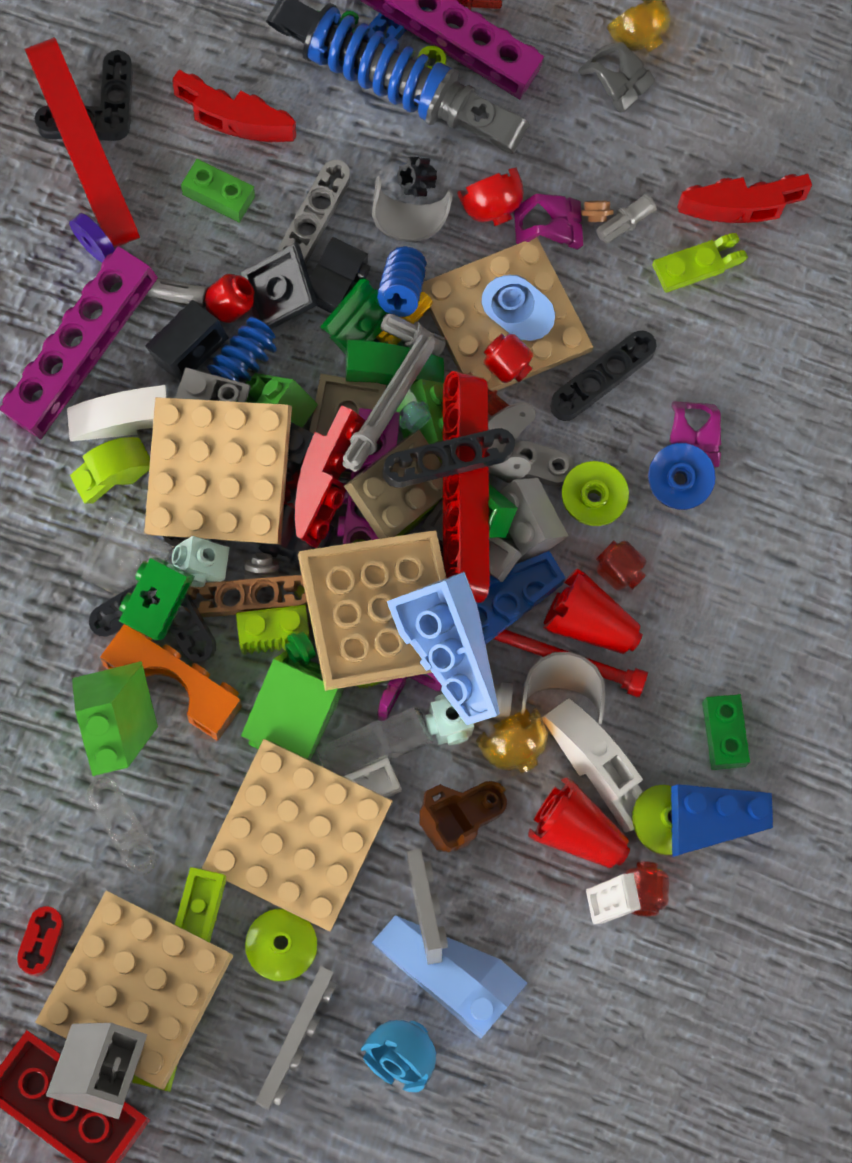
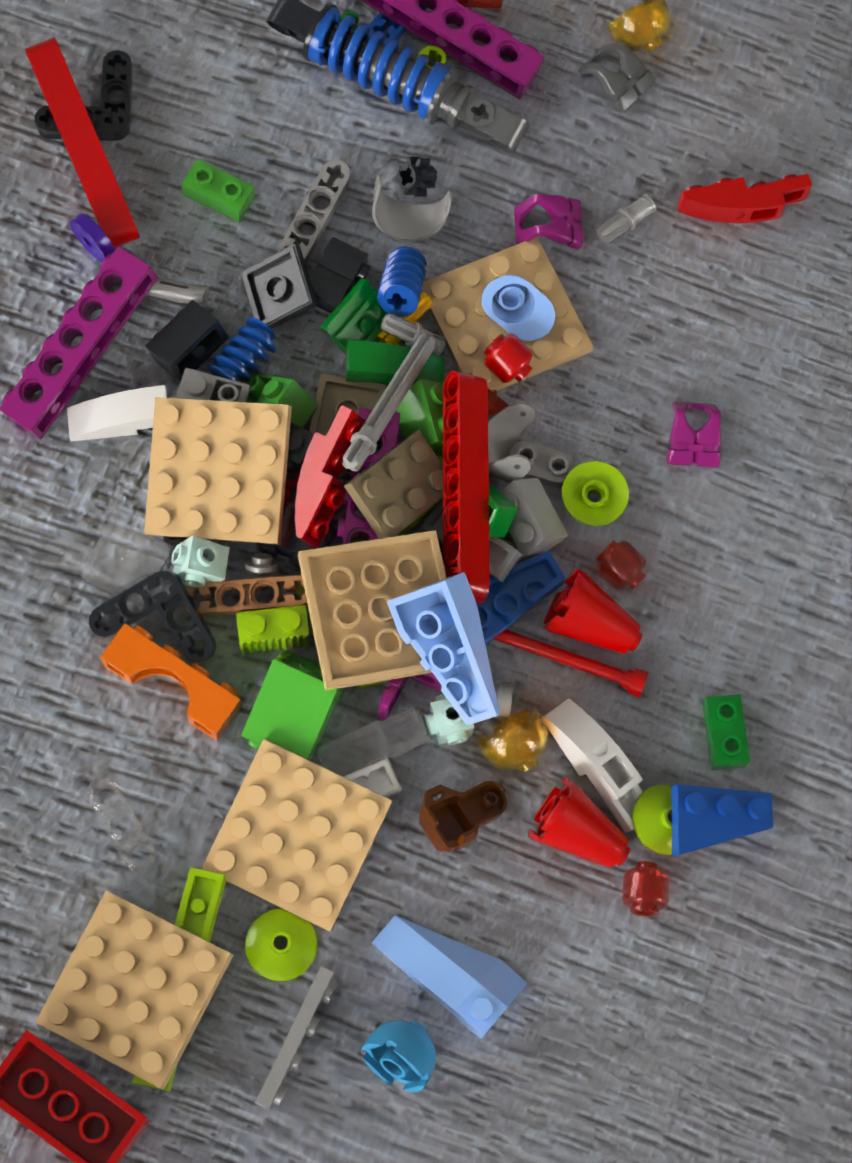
red beam [17,906,64,976] -> none
light grey slope [46,1023,147,1119] -> none
lime brick [70,437,150,504] -> none
bright green slope [72,661,158,776] -> none
green brick [119,557,195,640] -> none
red slope [172,69,296,142] -> none
red head [205,274,254,323] -> none
green plate [285,632,316,666] -> none
black beam [382,428,515,488] -> none
clear light blue plate [399,401,431,432] -> none
light grey plate [407,849,448,965] -> none
red cylinder [457,167,524,226] -> none
light grey piece [521,652,606,724] -> none
black beam [550,330,657,421] -> none
medium nougat plate [581,201,614,222] -> none
white plate [586,873,641,924] -> none
blue dish [648,443,716,510] -> none
lime hinge [652,233,748,293] -> none

